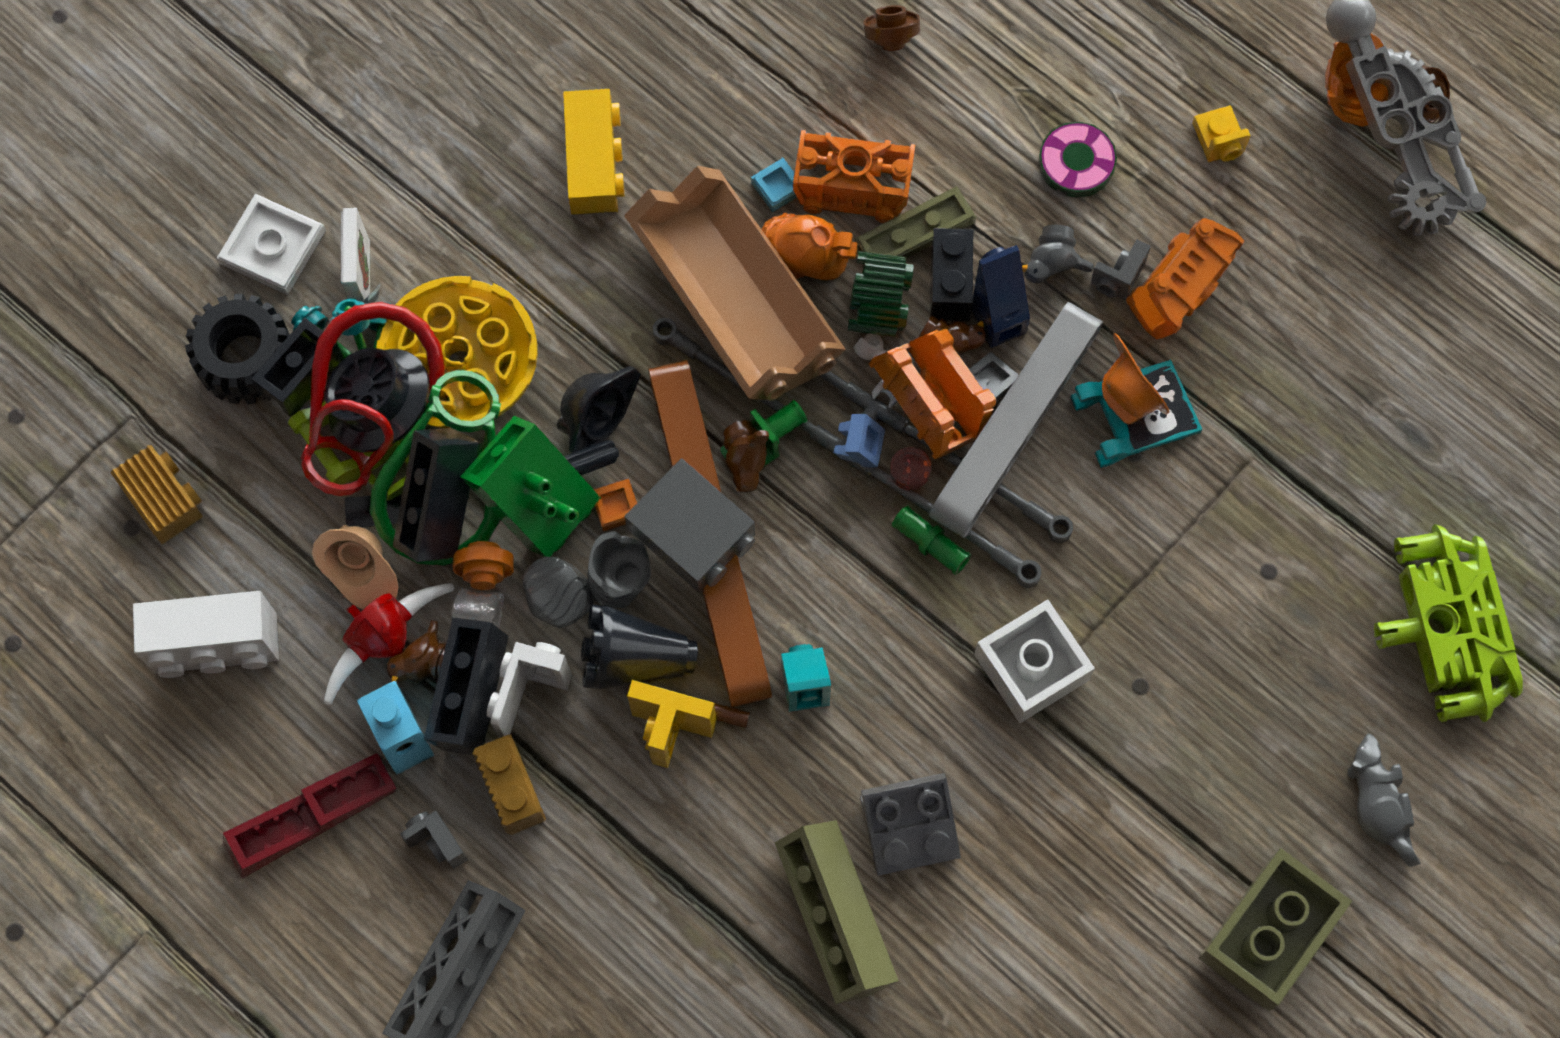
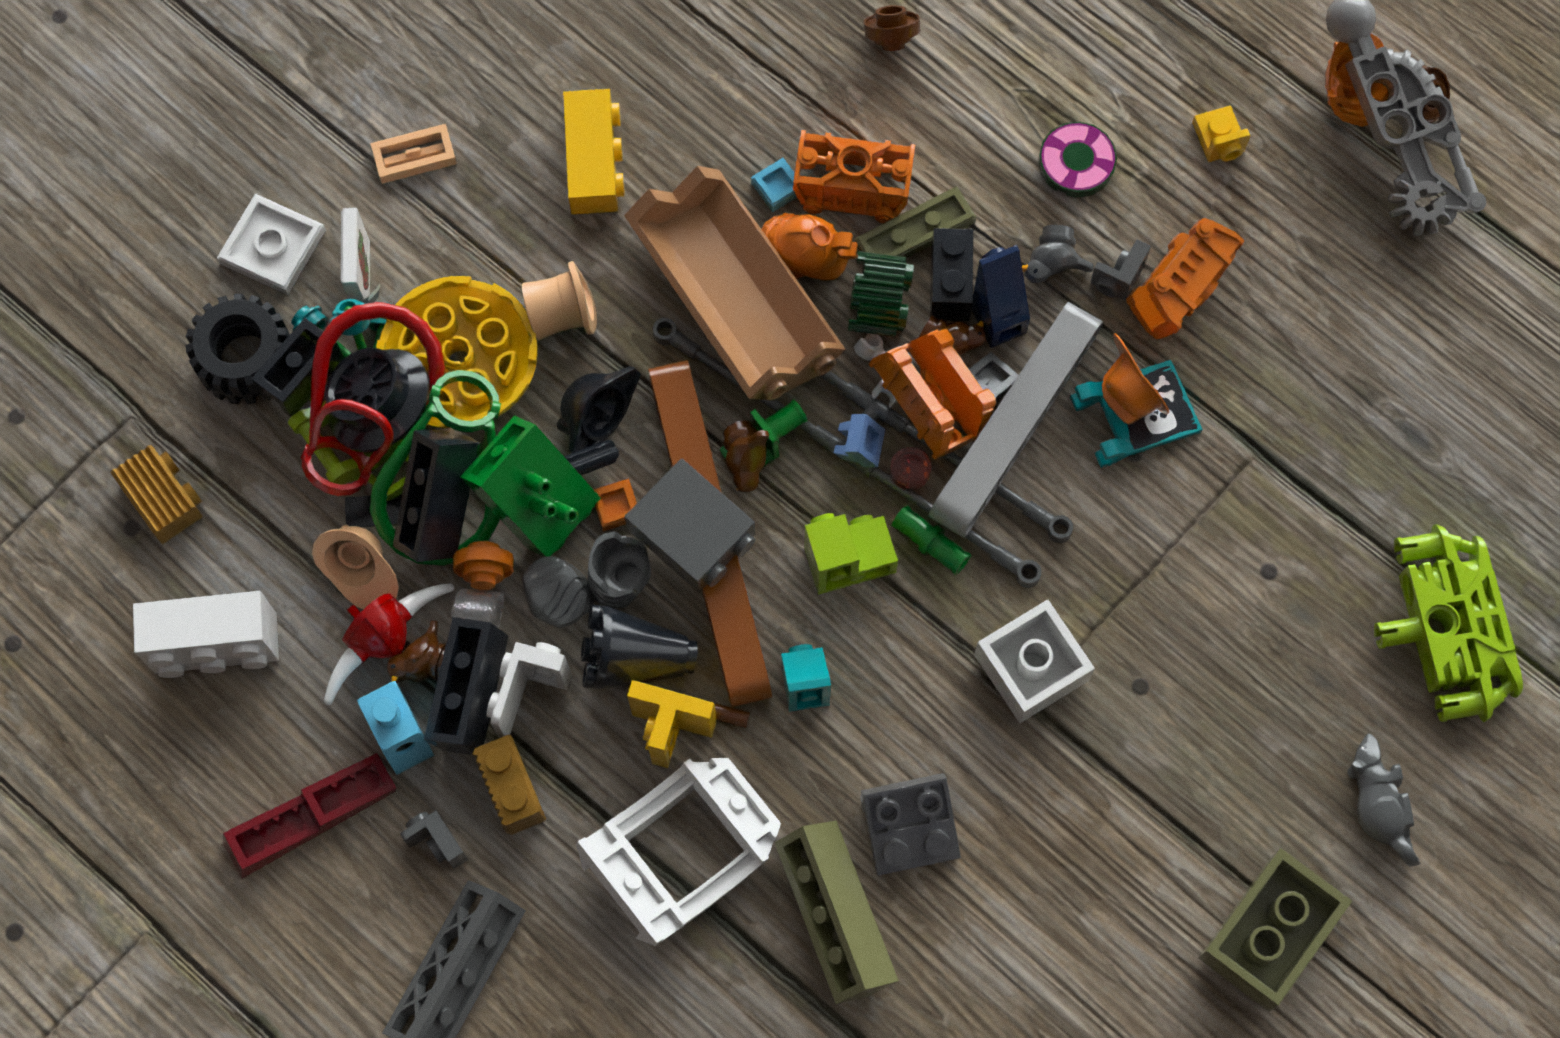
none -> light nougat tile [370,124,457,184]
none -> light nougat piece [522,261,597,340]
none -> white wedge [576,758,781,946]
none -> lime brick [804,513,898,595]

